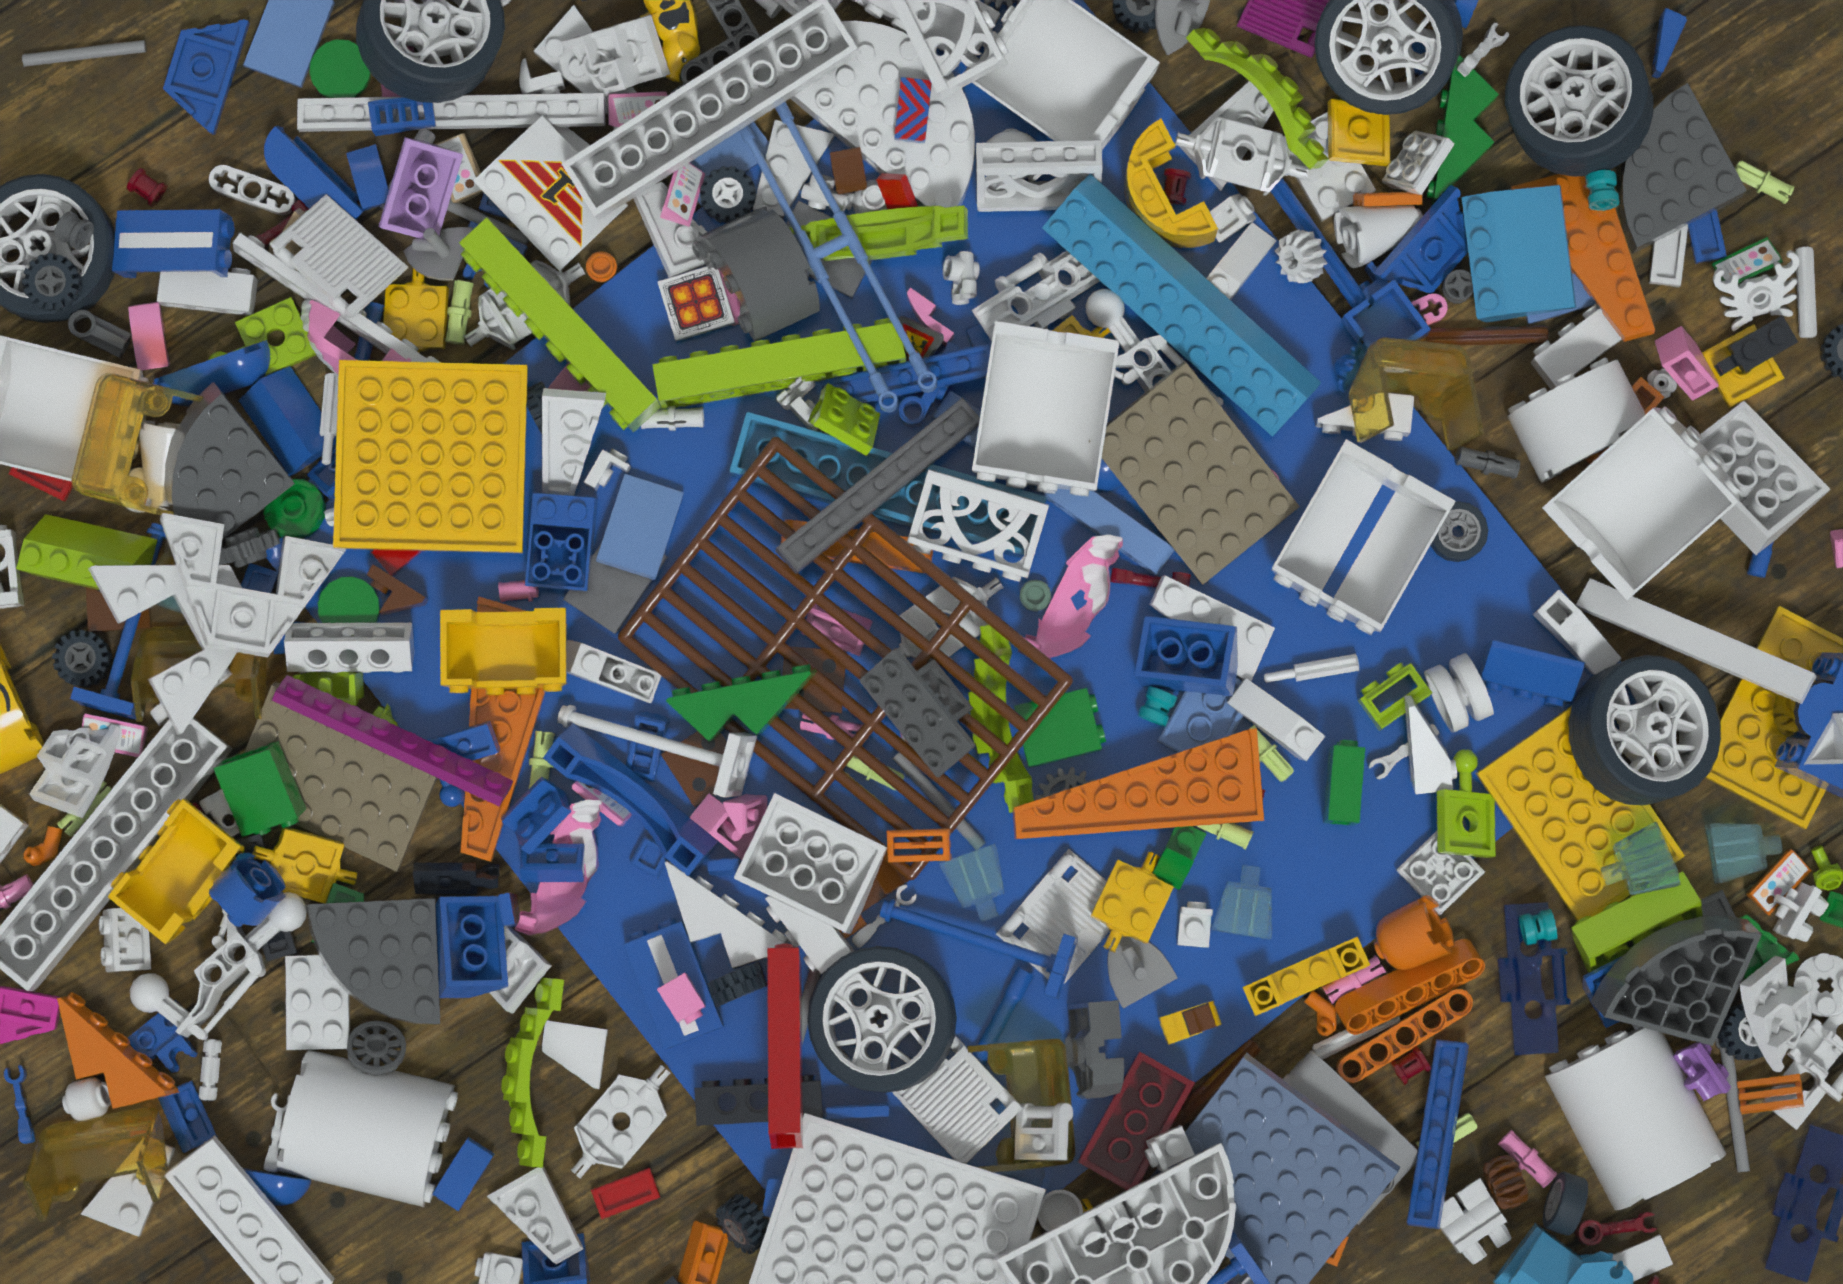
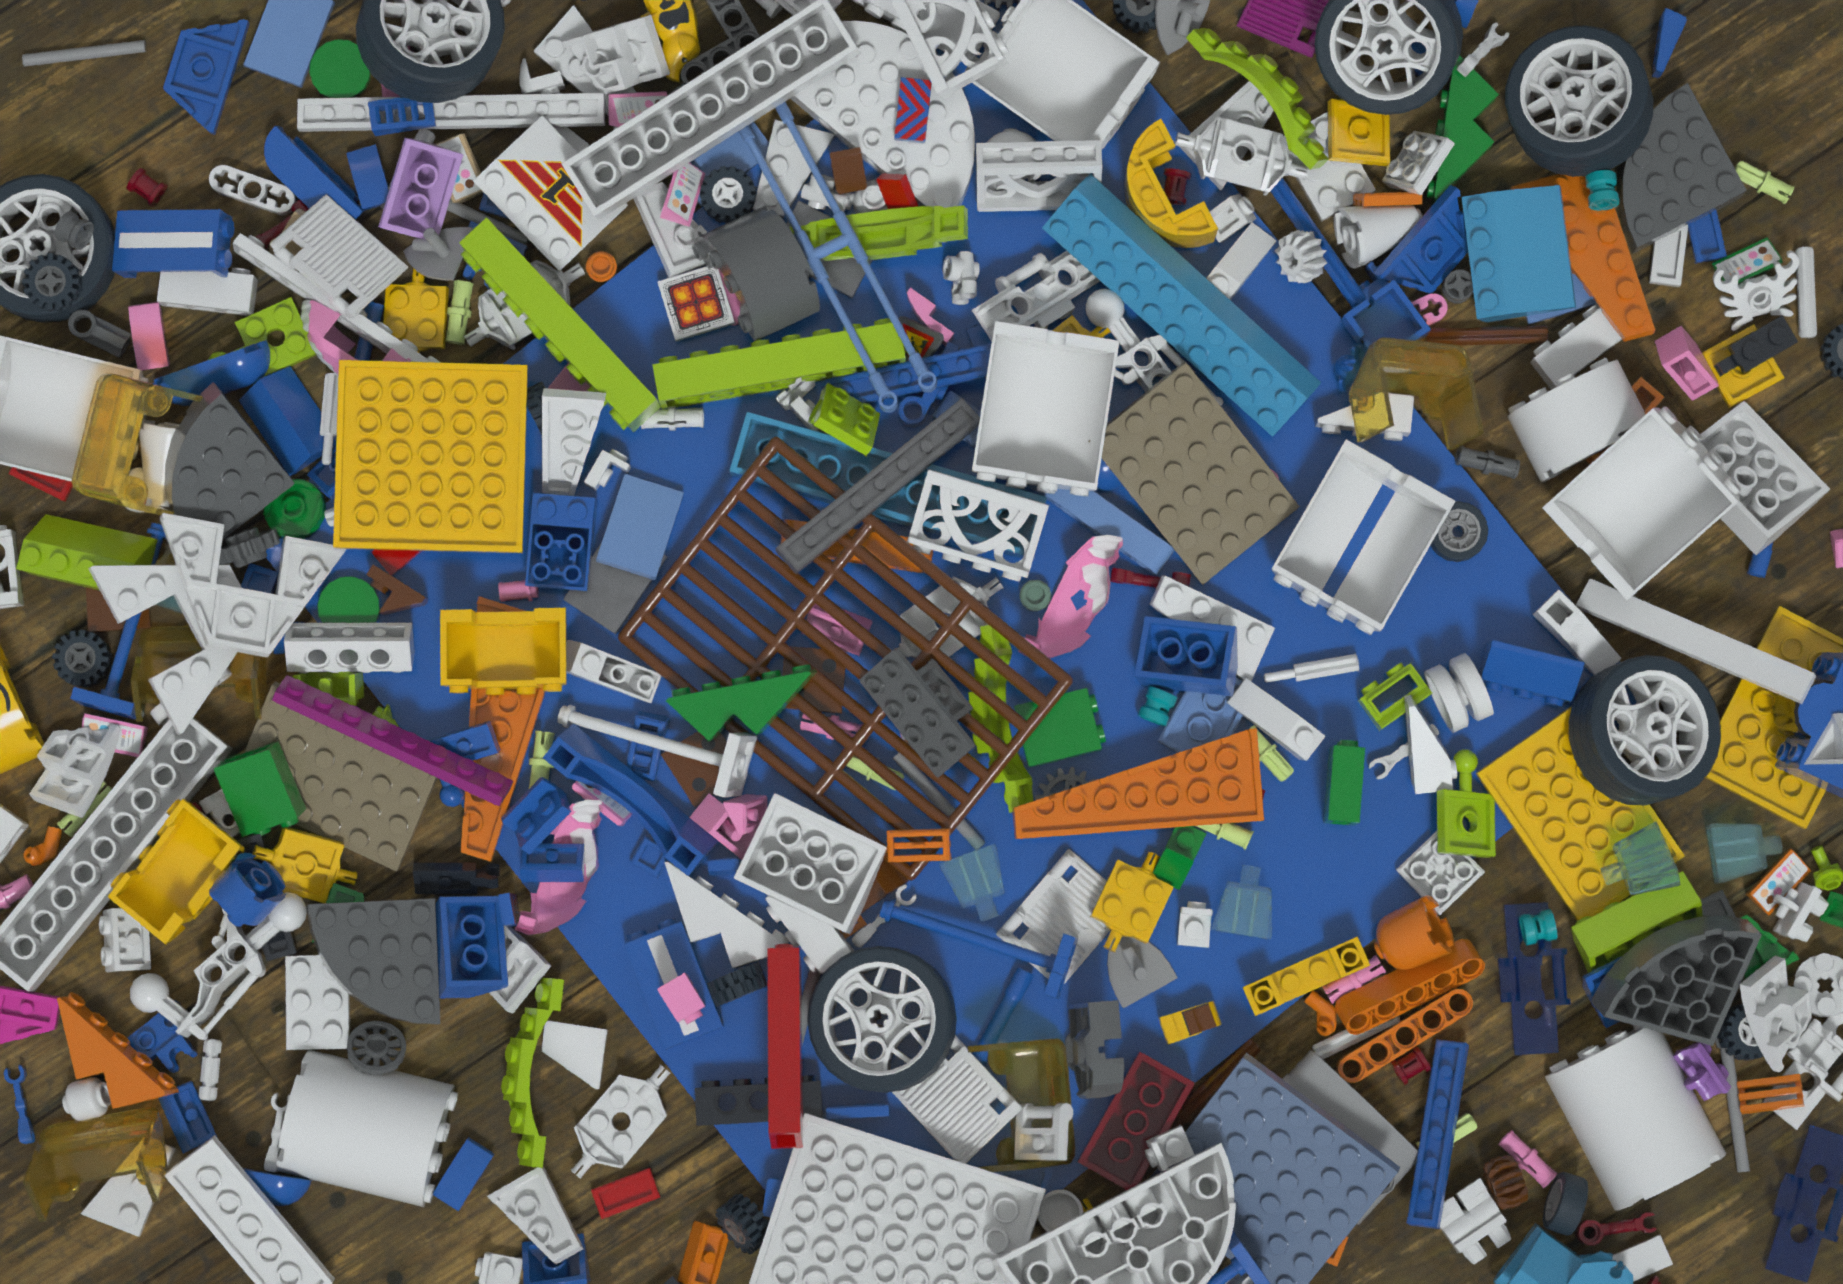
white plate [1647,369,1677,399] -> none

